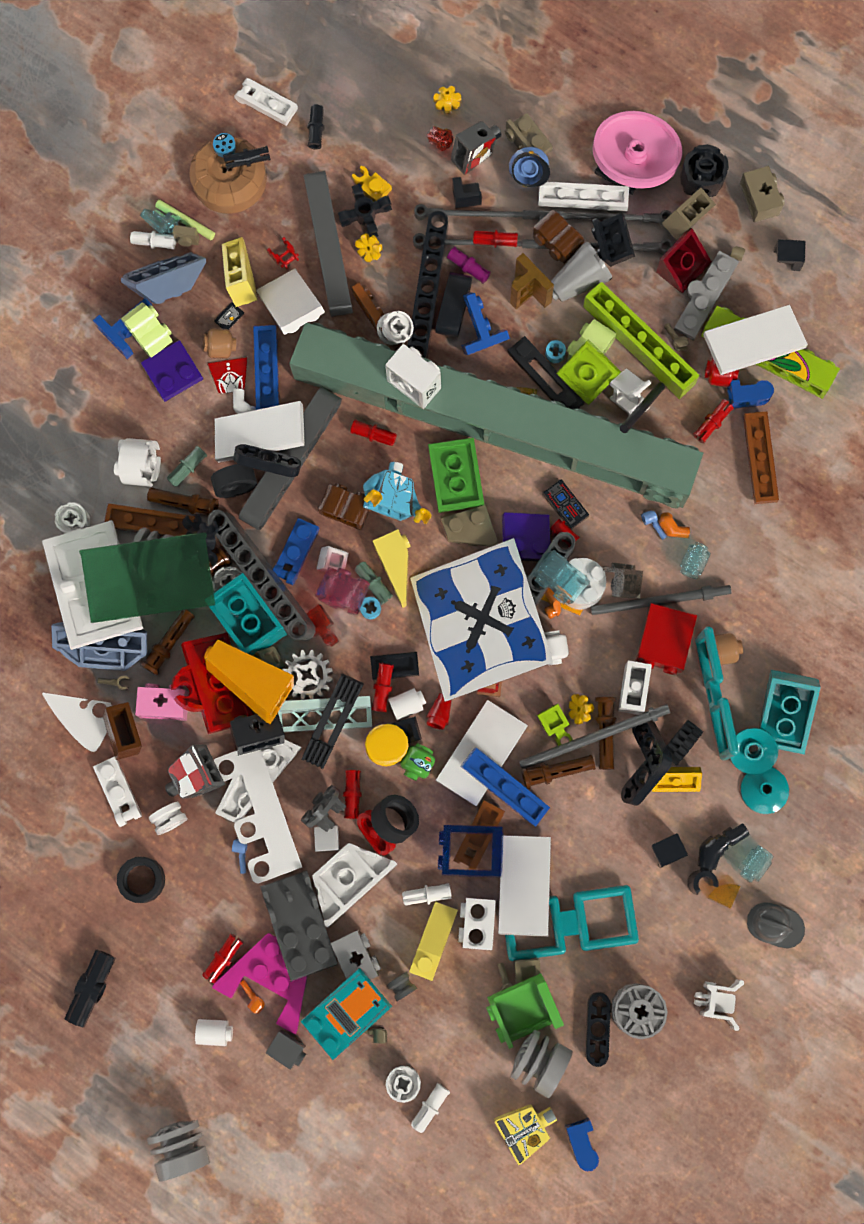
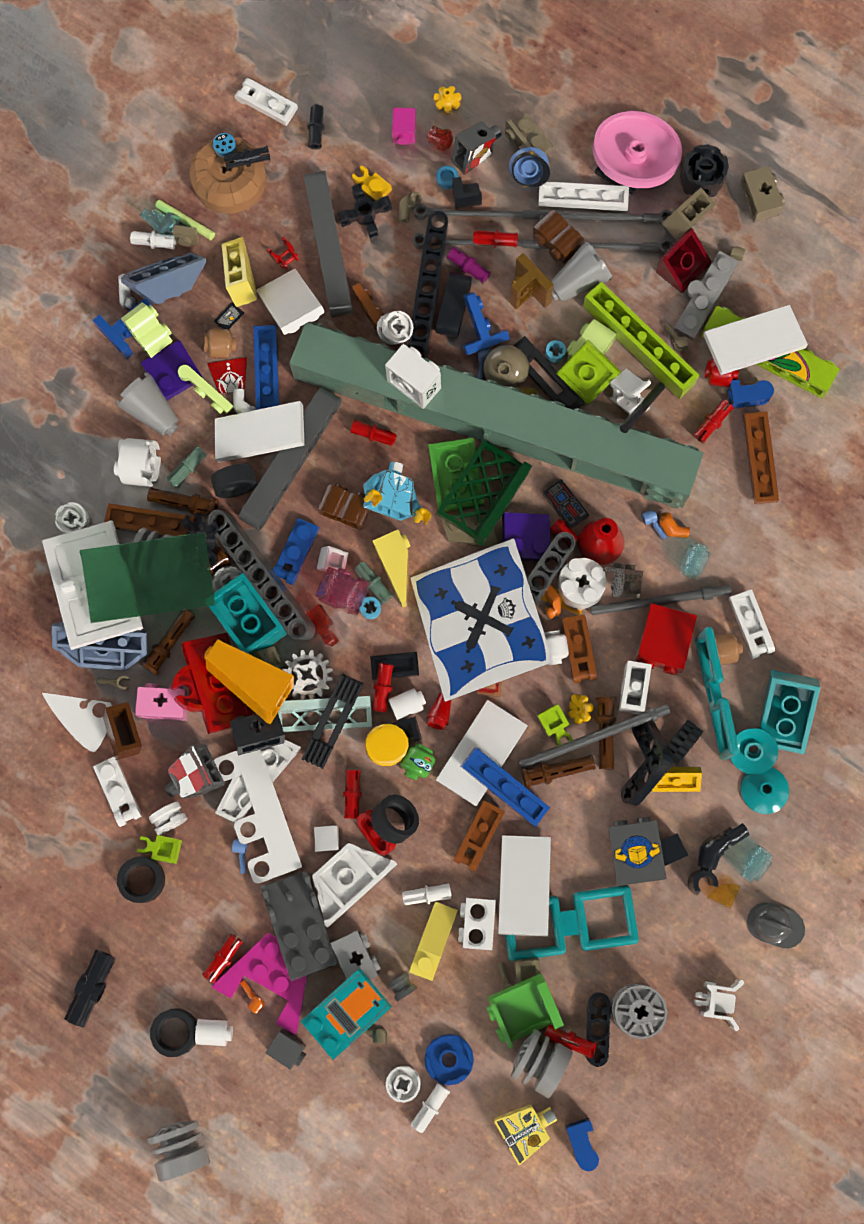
black beam [233,444,301,477] -> none
dark grey plate [301,785,346,832] -> none
yellow plant [355,233,382,262] -> none
clear blue window [438,825,504,878] -> none
clear light blue brick [533,550,590,604] -> none
black bracket [592,213,635,267] -> none
black panel [774,239,806,271] -> none
none -> light grey cone [115,372,179,436]
none -> white arm [118,274,136,309]
none -> lime plate [137,835,182,864]
none -> black tyre [150,1009,197,1057]
none -> yellowish green plate [178,365,233,414]
none -> dark pink brick [392,108,416,145]
none -> dark tan arm [398,192,422,223]
none -> blue tile [424,1034,474,1086]
none -> dark azure tile [436,166,458,190]
none -> dark green fence [436,440,532,546]
none -> medium blue hand [477,348,490,380]
none -> dark tan cylinder [483,345,529,388]
none -> red pin [545,1025,596,1058]
none -> dark orange plate [561,614,597,683]
none -> red cone [578,518,625,565]
none -> dark grey panel [609,817,667,886]
none -> white plate [729,589,775,659]

